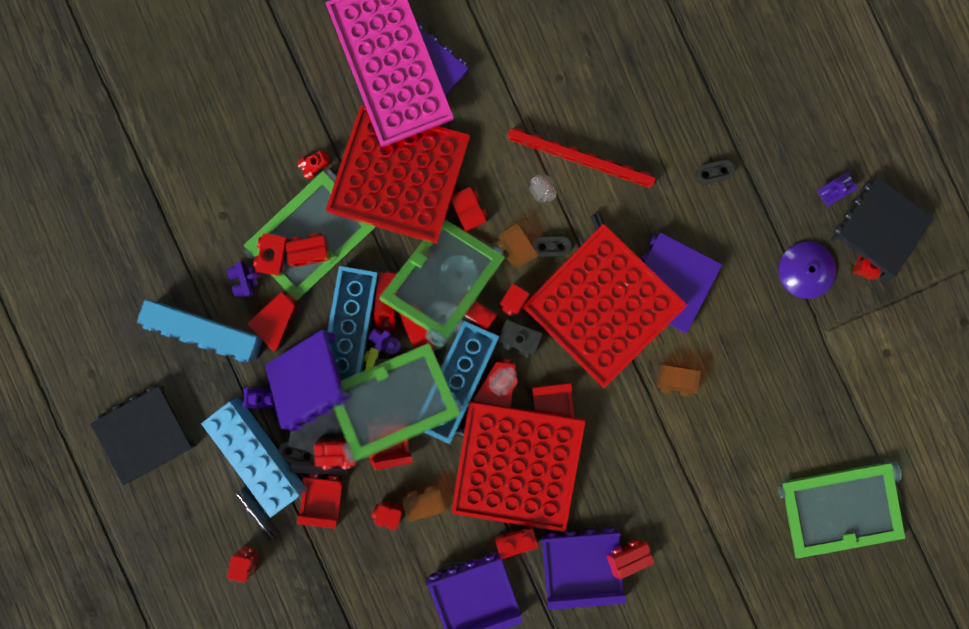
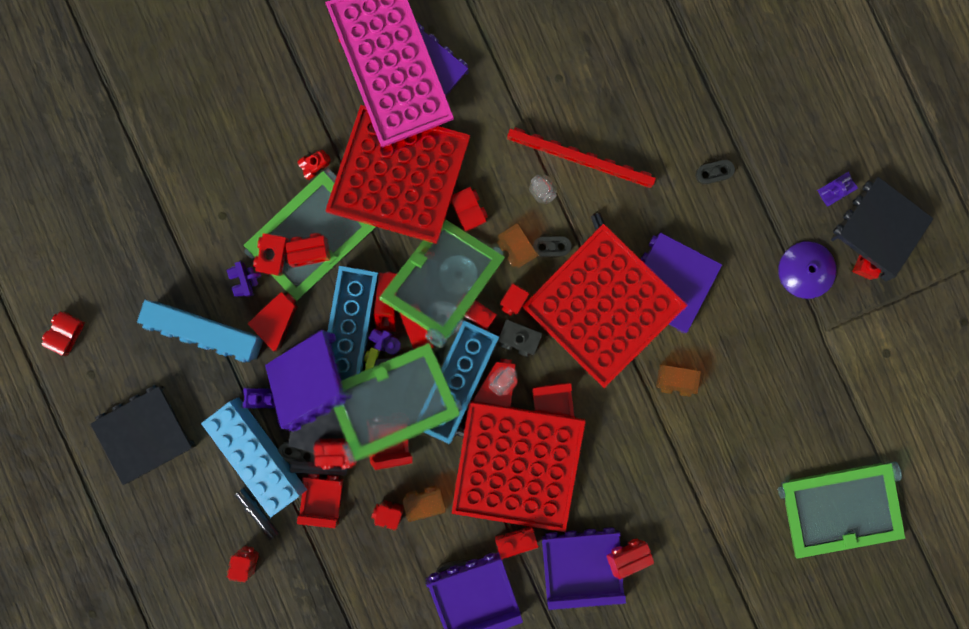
none -> red brick [42,311,85,356]

